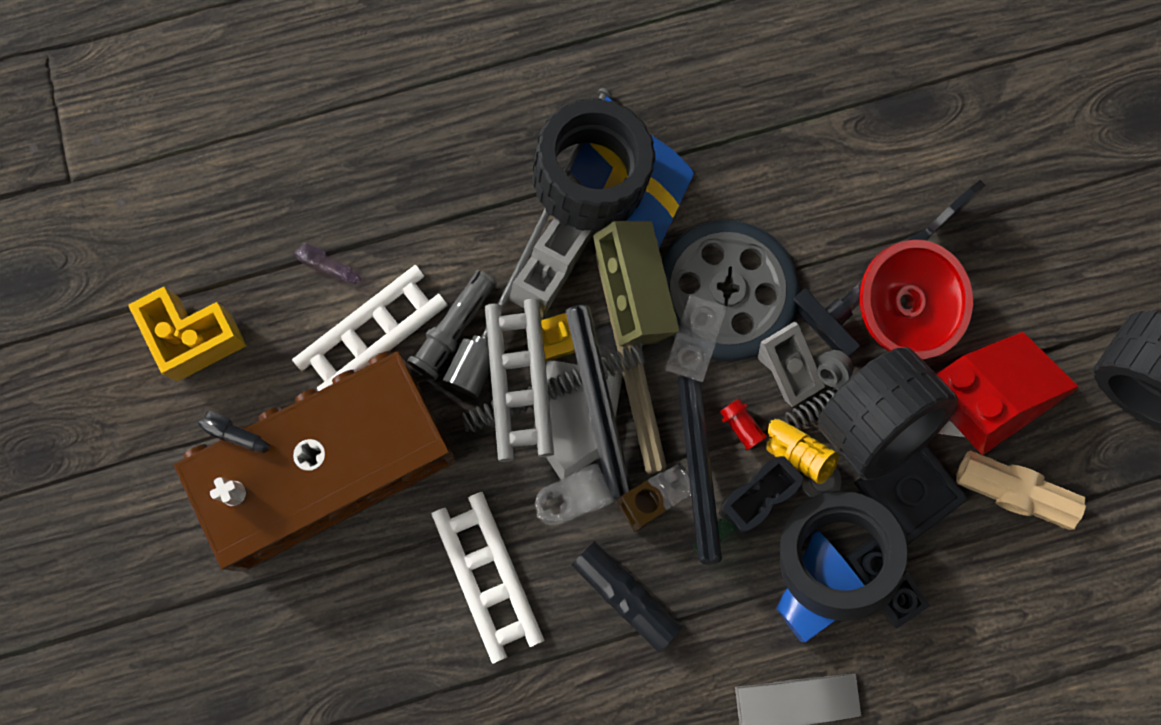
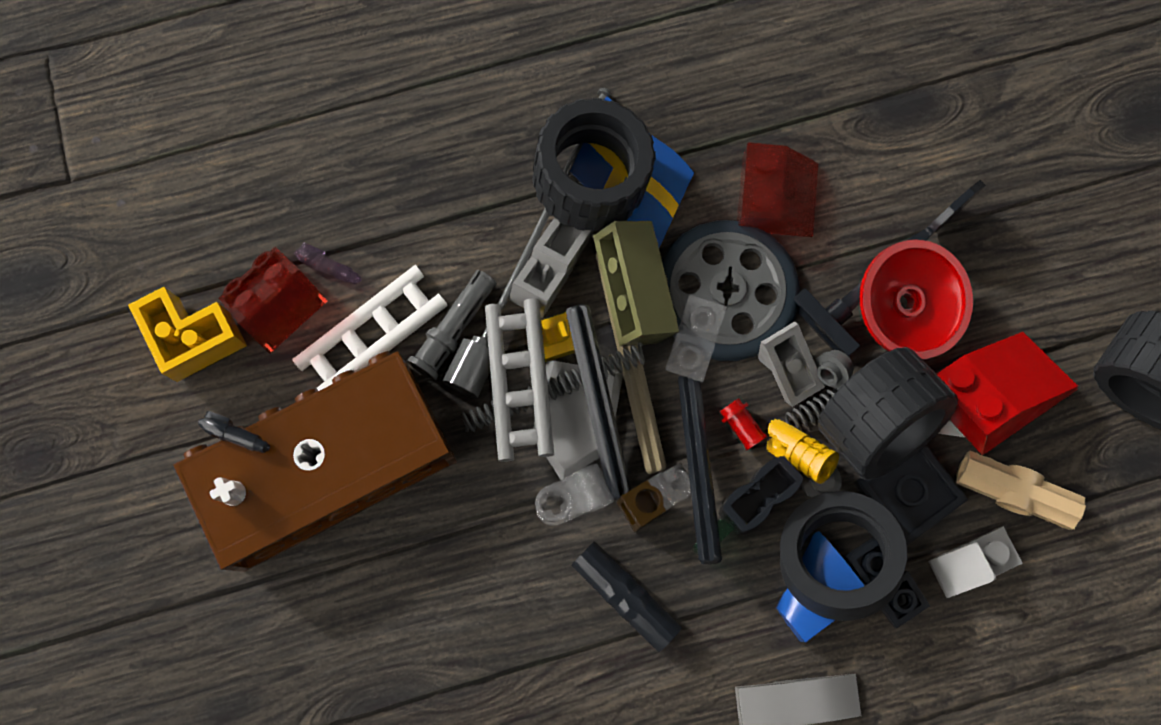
white bar [431,492,545,664] -> none
none -> clear red slope [218,247,328,354]
none -> clear red slope [737,142,818,237]
none -> light grey slope [928,526,1023,598]

